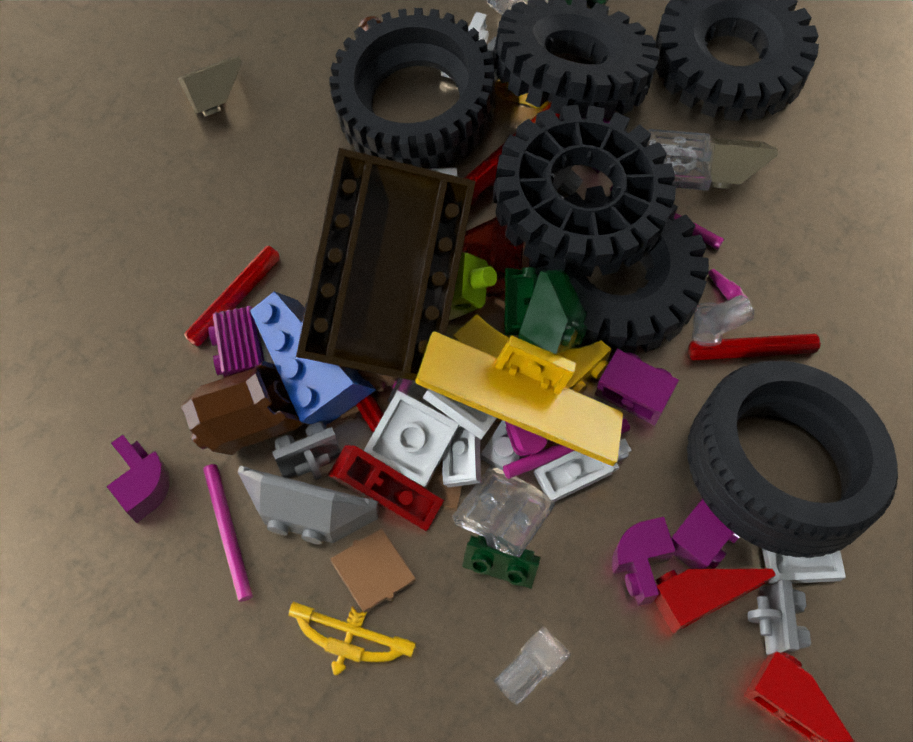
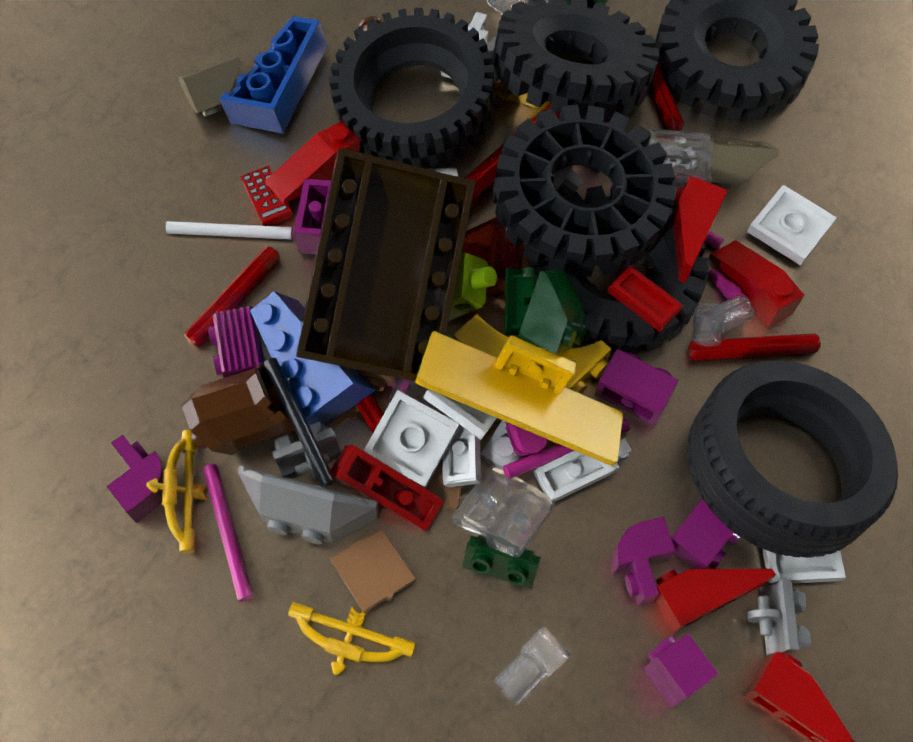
none -> yellow piece [146,430,208,554]
none -> white bar [166,221,293,240]
none -> blue wedge [219,16,327,134]
none -> red tile [240,165,293,226]
none -> black bar [264,358,336,487]
none -> red slope [266,121,360,204]
none -> magenta brick [294,179,331,254]
none -> red tile [608,265,684,333]
none -> magenta brick [643,633,719,708]
none -> red axle [650,63,685,134]
none -> red slope [672,176,728,283]
none -> red slope [709,240,805,328]
none -> white plate [747,185,837,266]

